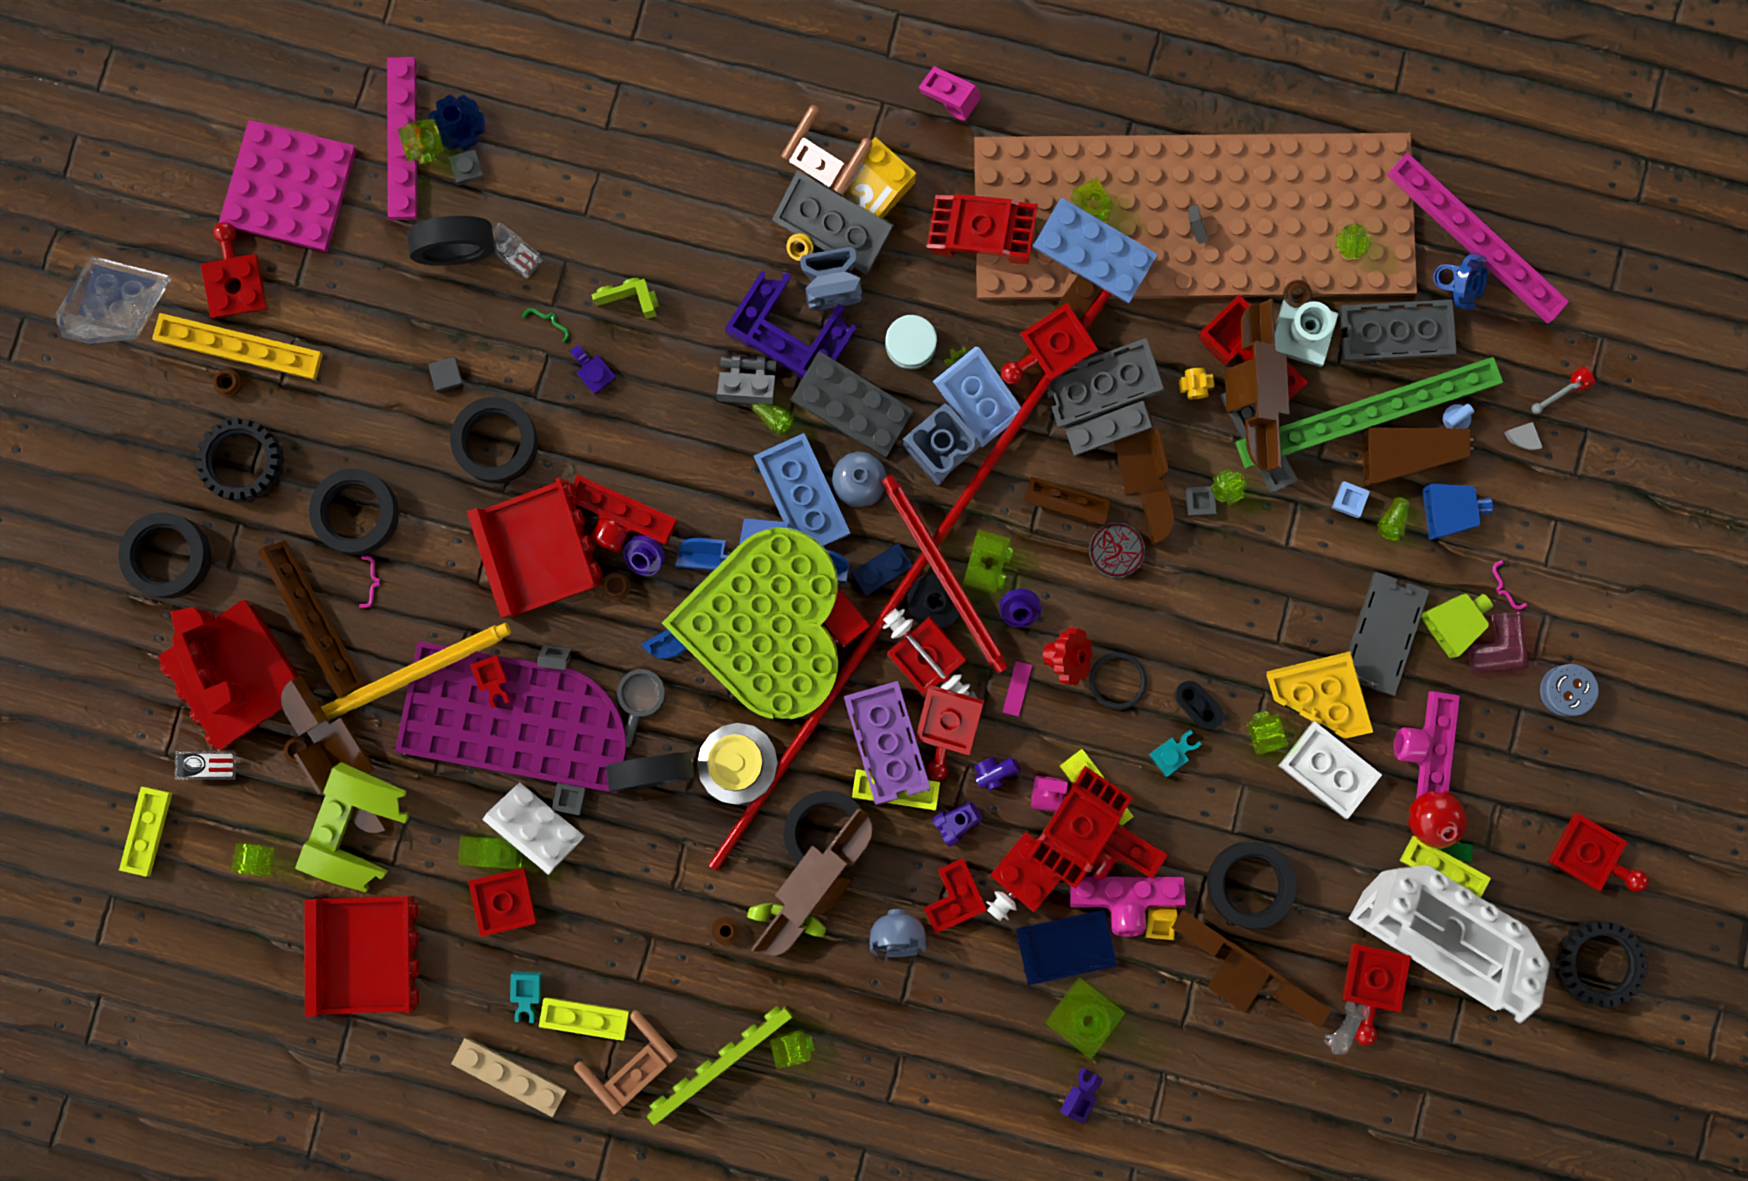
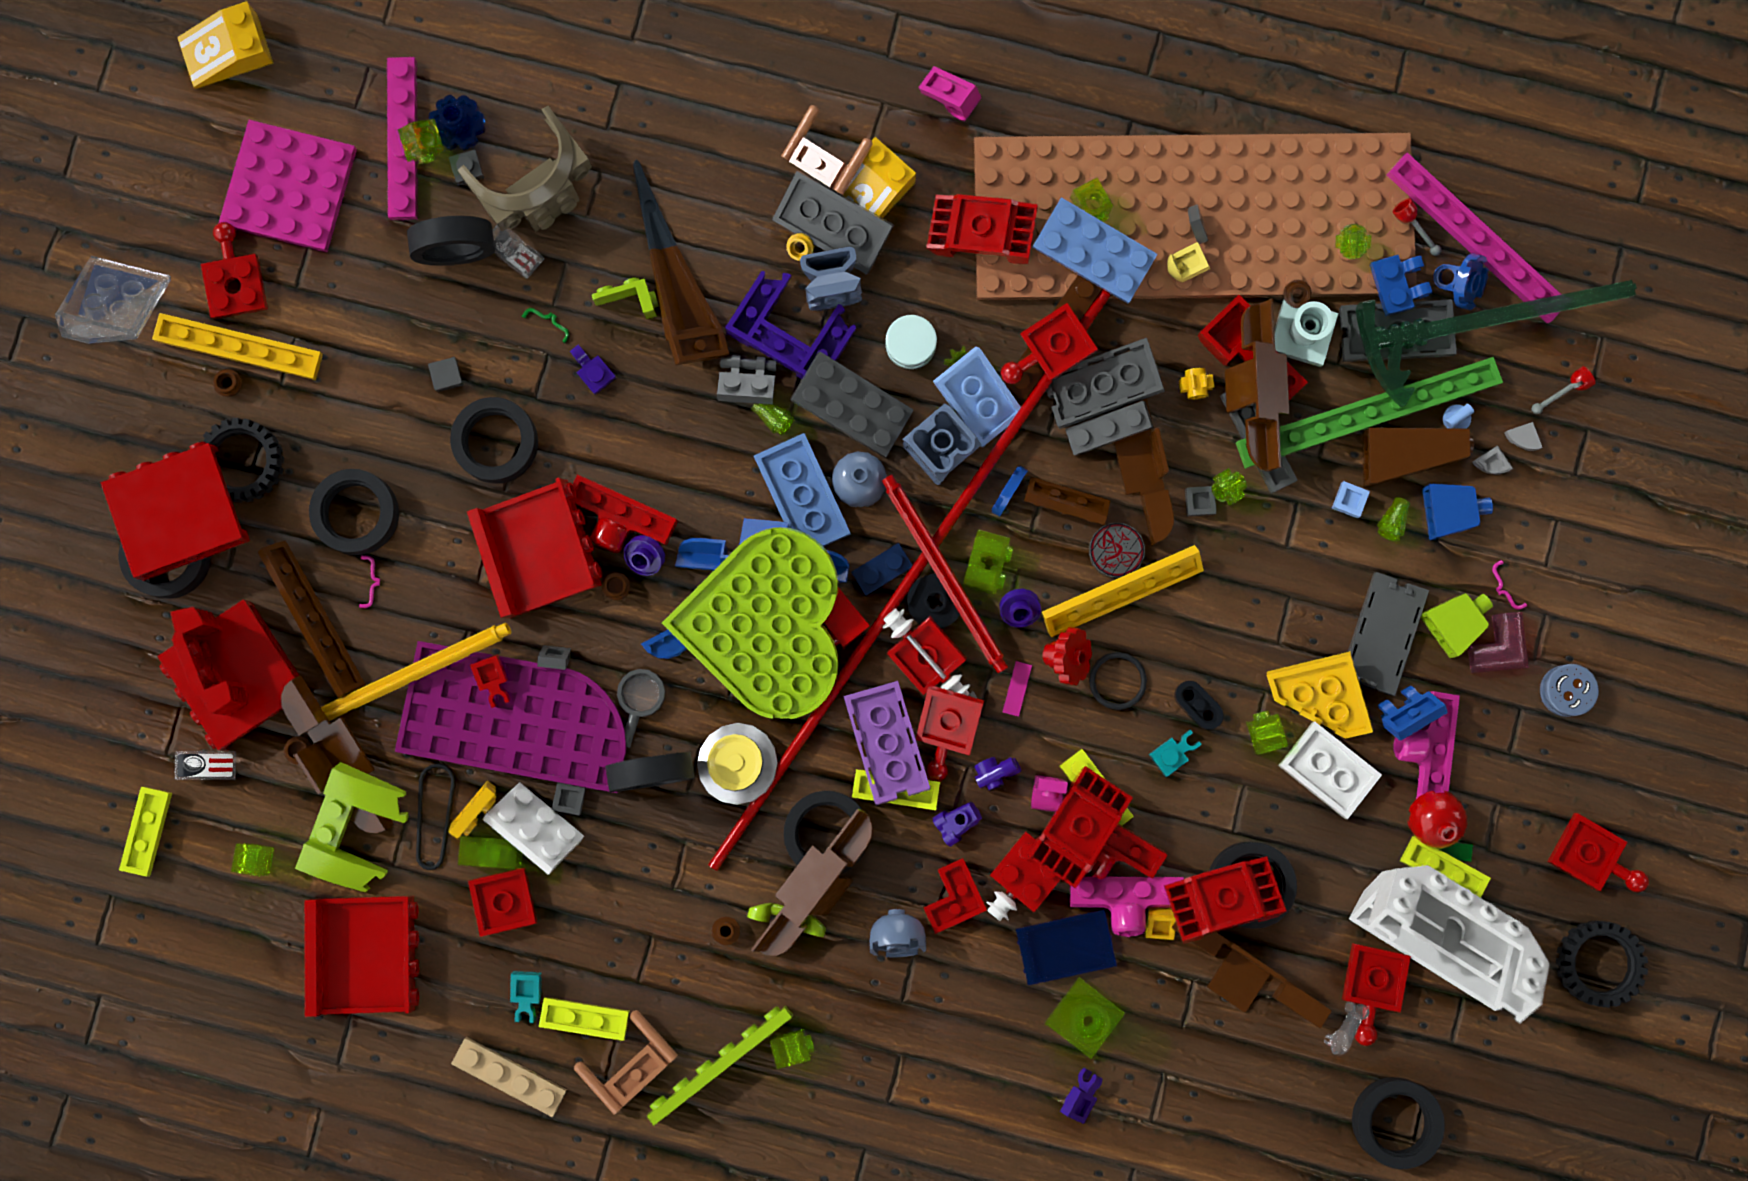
none -> red panel [100,442,250,581]
none -> yellow slope [177,1,273,89]
none -> black piece [416,763,455,870]
none -> yellow plate [449,780,497,839]
none -> dark tan piece [457,105,592,232]
none -> reddish brown plate [633,159,730,366]
none -> blue tile [991,466,1028,517]
none -> yellow plate [1042,545,1204,638]
none -> red plate [1164,856,1287,944]
none -> light yellow plate [1167,242,1210,282]
none -> black tyre [1352,1077,1445,1169]
none -> clear green piece [1356,280,1637,407]
none -> blue plate [1370,255,1432,317]
none -> blue plate [1378,686,1448,741]
none -> red hinge [1393,198,1441,256]
none -> light grey tile [1472,446,1513,475]

